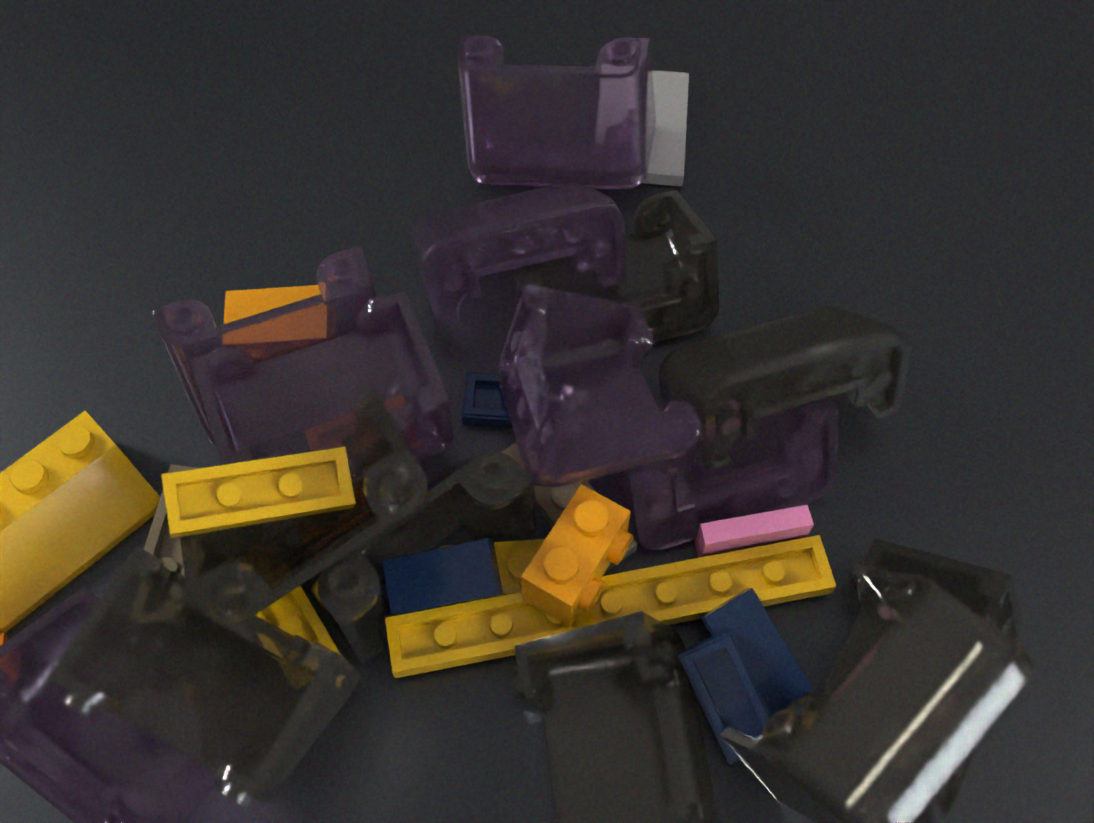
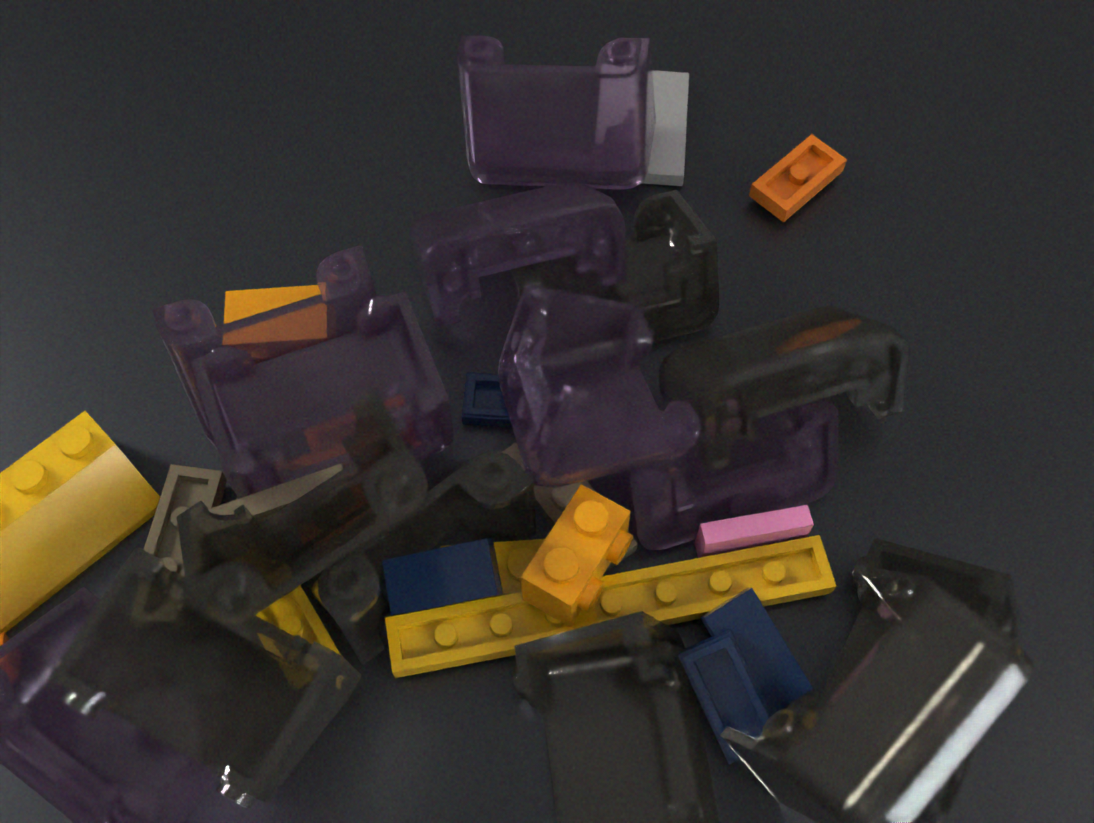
yellow plate [161,447,356,538] -> none
none -> orange plate [749,134,847,223]

